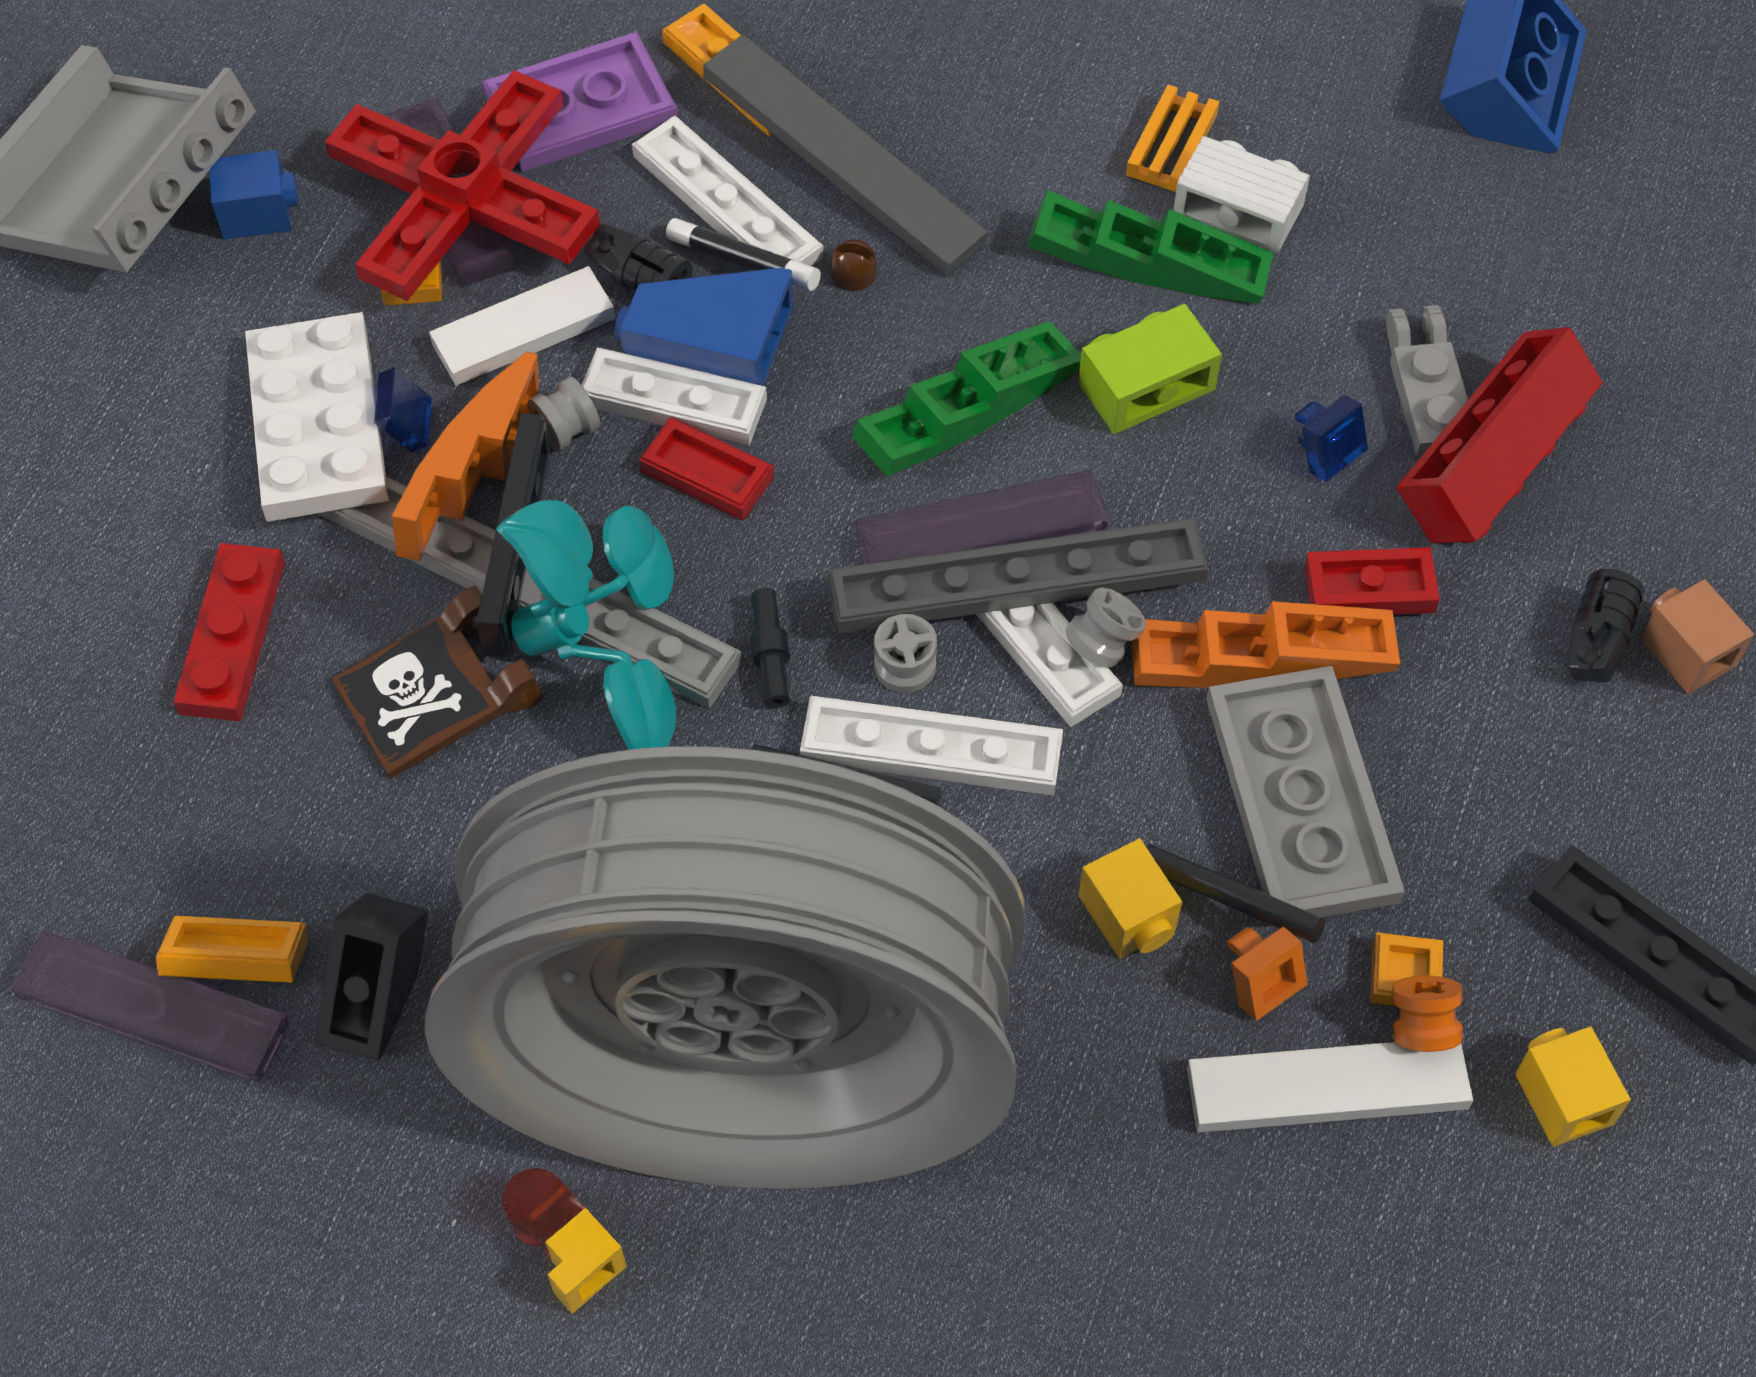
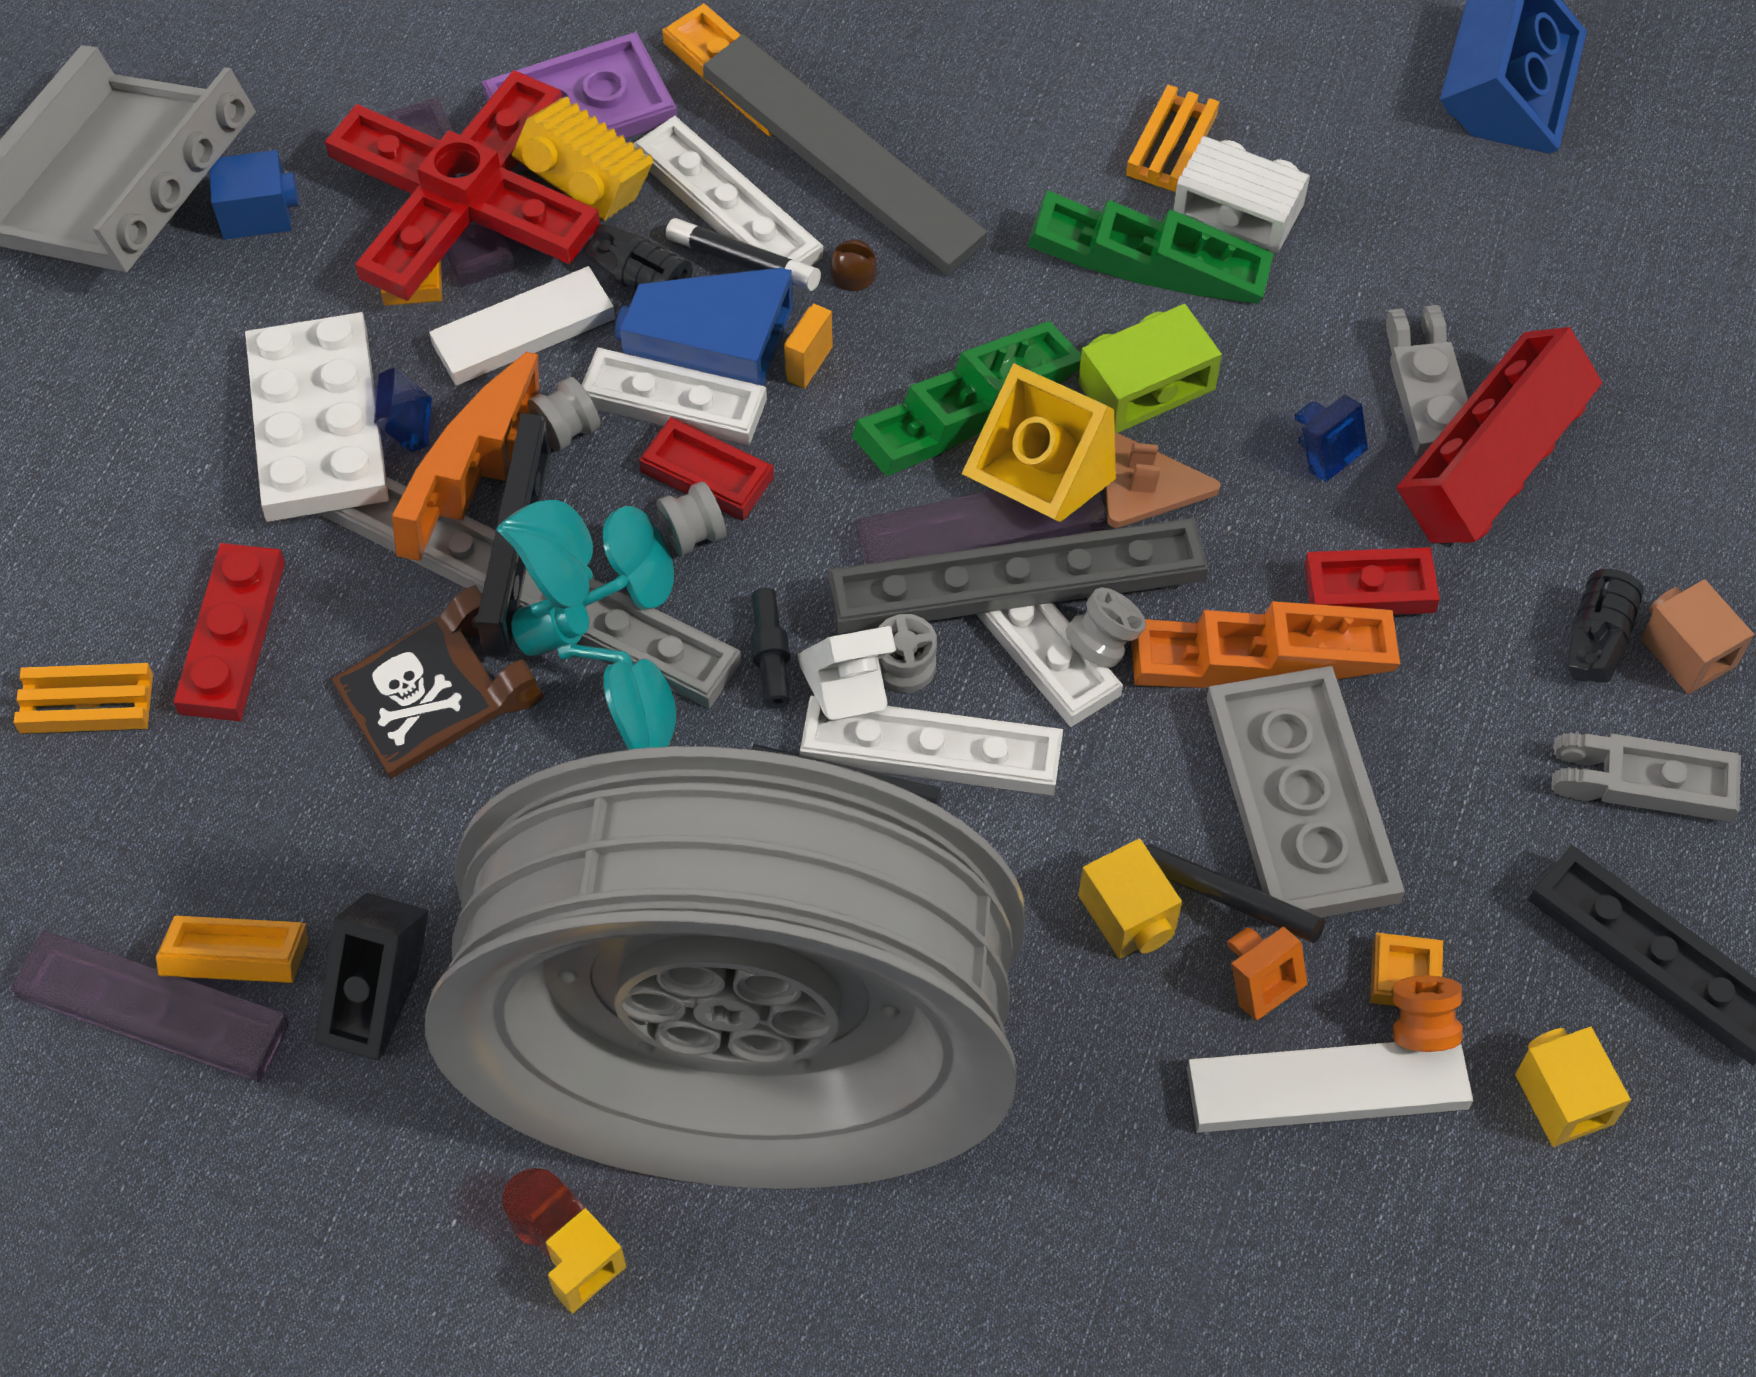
none -> light orange tile [13,663,153,734]
none -> yellow brick [512,97,653,222]
none -> light grey wheel [656,481,727,556]
none -> light orange tile [784,303,833,389]
none -> white slope [797,626,896,720]
none -> yellow slope [962,363,1116,522]
none -> nougat piece [1104,432,1221,528]
none -> light grey hinge [1551,732,1741,822]

